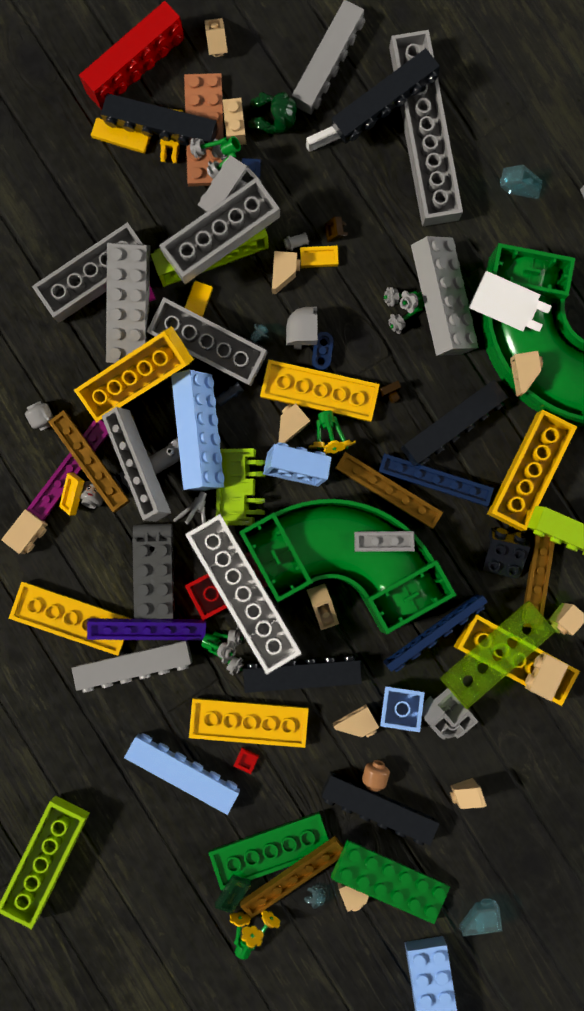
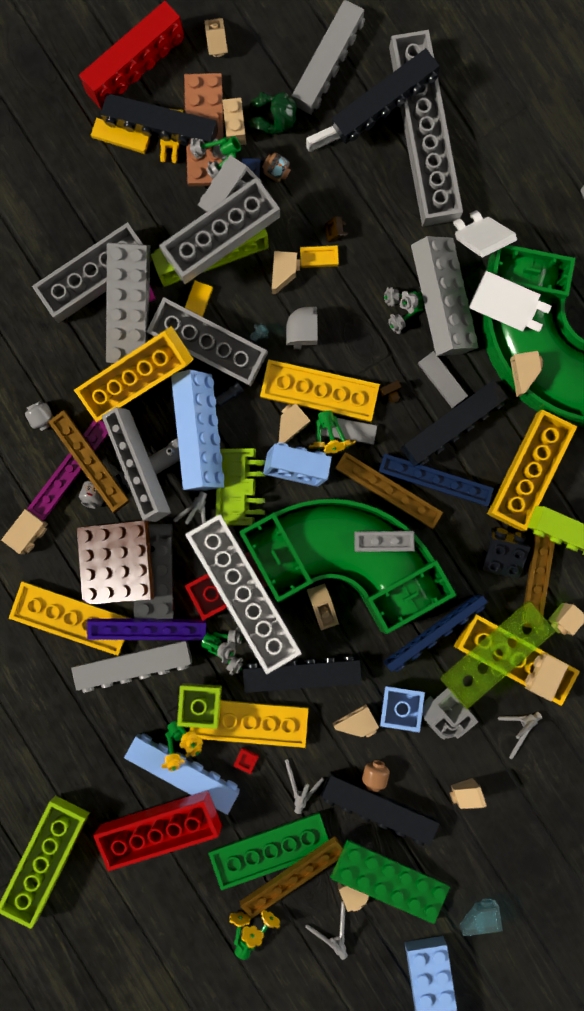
yellow tile [59,472,85,516] -> none
clear green tile [215,874,251,914] -> none
light grey pin [284,233,309,251] -> none
clear light blue plate [304,886,326,909] -> none
dark blue plate [312,332,333,371] -> none
clear light blue slope [500,165,542,199] -> none
none -> plate [77,521,154,604]
none -> red brick [93,790,222,871]
none -> yellow plant [161,720,203,771]
none -> lime brick [177,683,222,729]
none -> head [262,153,291,182]
none -> light grey plant [285,759,324,814]
none -> light grey plant [305,901,348,960]
none -> light grey tile [321,418,377,445]
none -> light grey tile [418,351,468,408]
none -> white tile [453,210,517,257]
none -> light grey plant [498,712,542,759]

